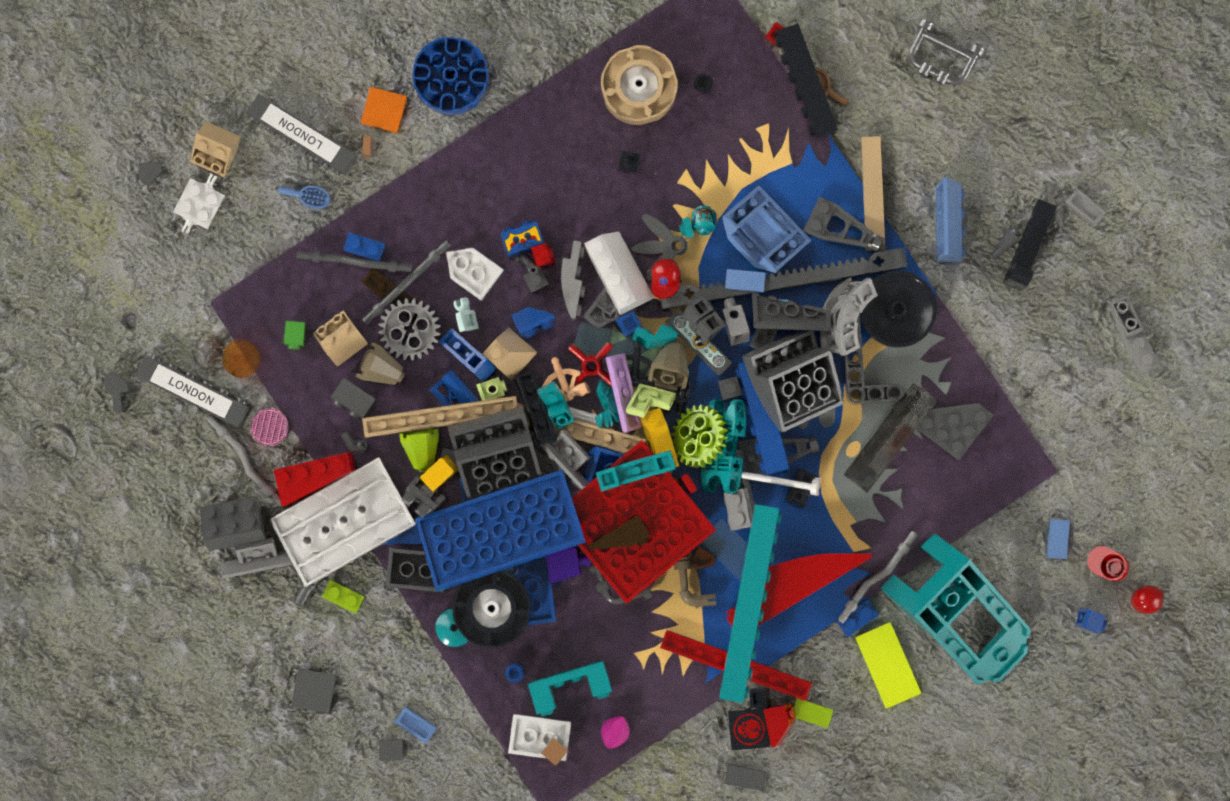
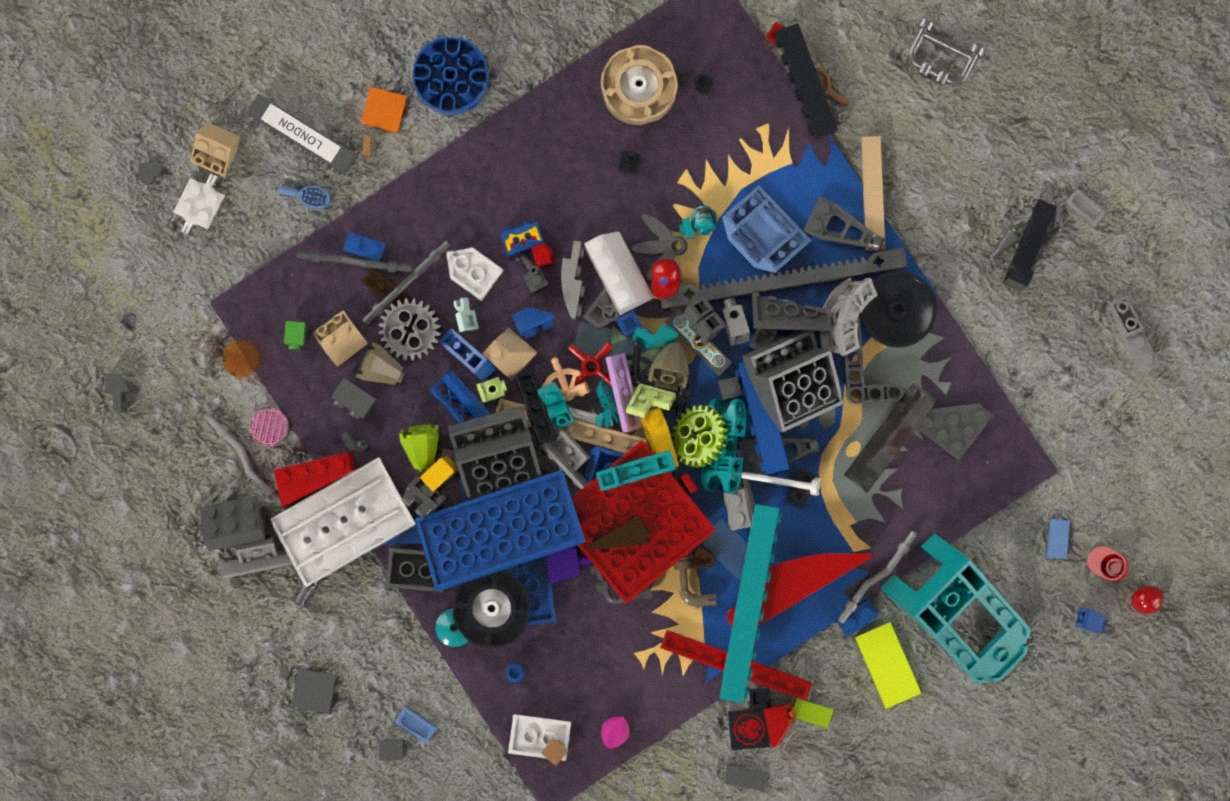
brick [135,354,251,428] -> none
lime plate [322,580,365,614] -> none
tan tile [362,396,518,438] -> none
teal plate [528,660,612,716] -> none
medium blue tile [725,269,765,292] -> none
medium blue slope [935,178,965,262] -> none

